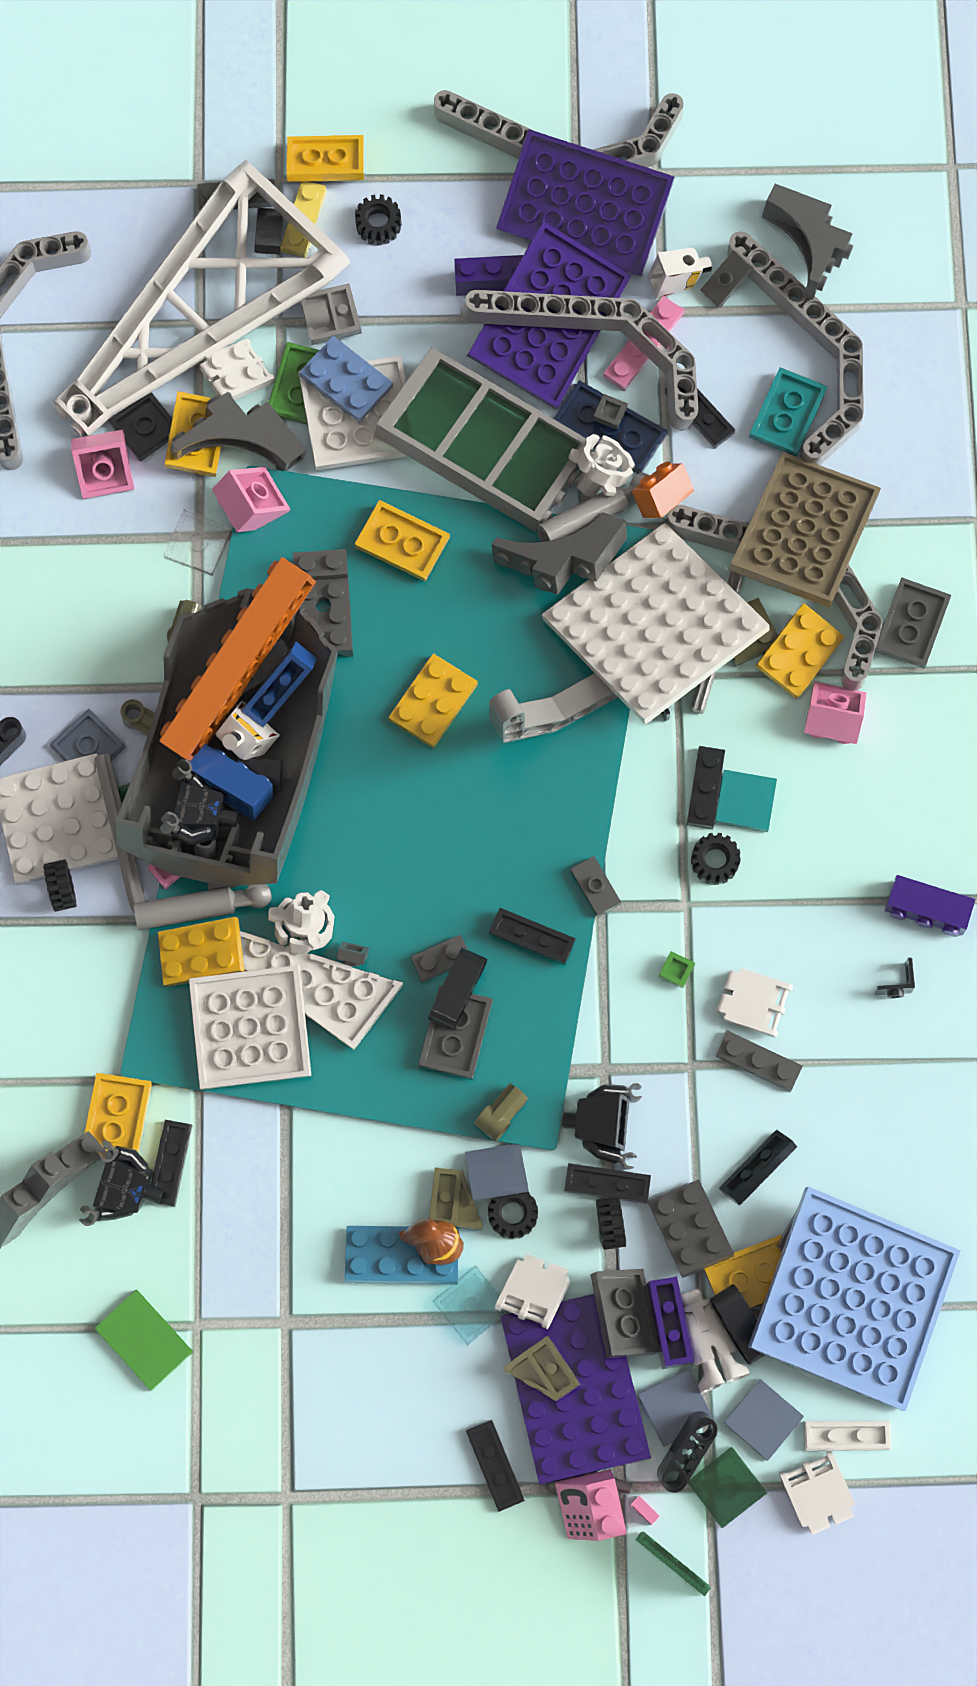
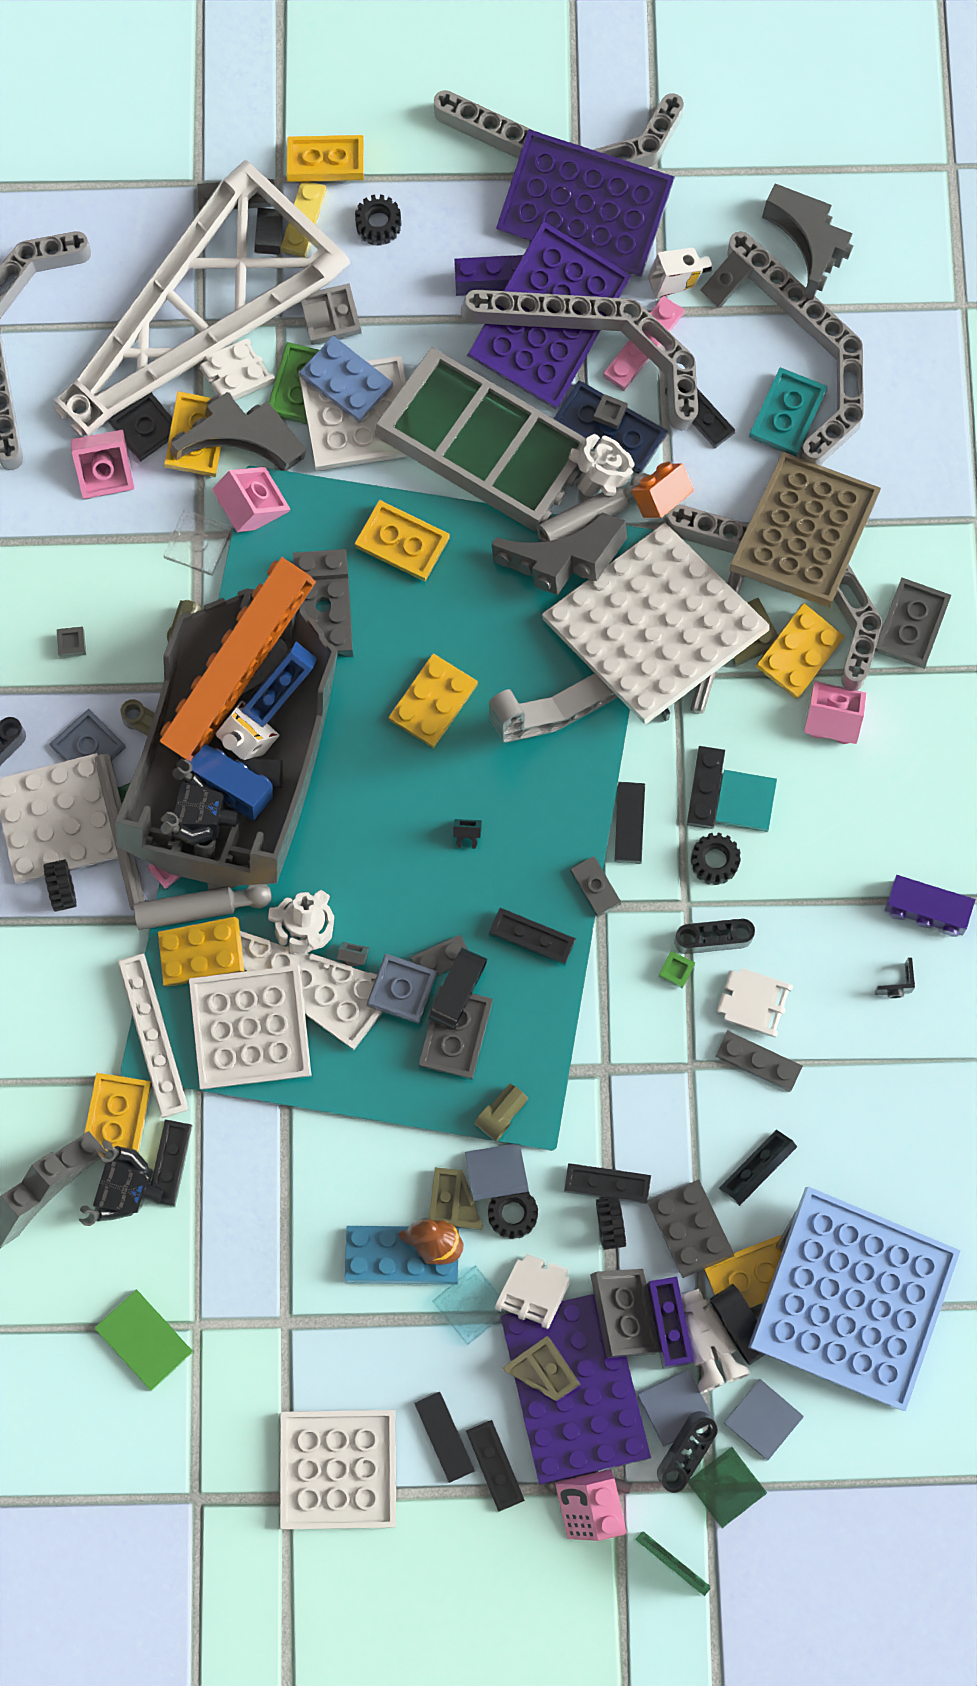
black torso [562,1083,642,1170] -> none
bright pink tile [630,1496,660,1525] -> none
white plate [779,1451,856,1535] -> none
white tile [804,1421,891,1451] -> none
none -> dark grey plate [56,626,86,658]
none -> white tile [117,953,189,1119]
none -> white plate [280,1410,396,1530]
none -> sand blue tile [366,953,437,1024]
none -> black tile [414,1392,475,1483]
none -> black tile [453,819,482,849]
none -> black tile [614,782,645,864]
none -> black beam [674,918,755,954]

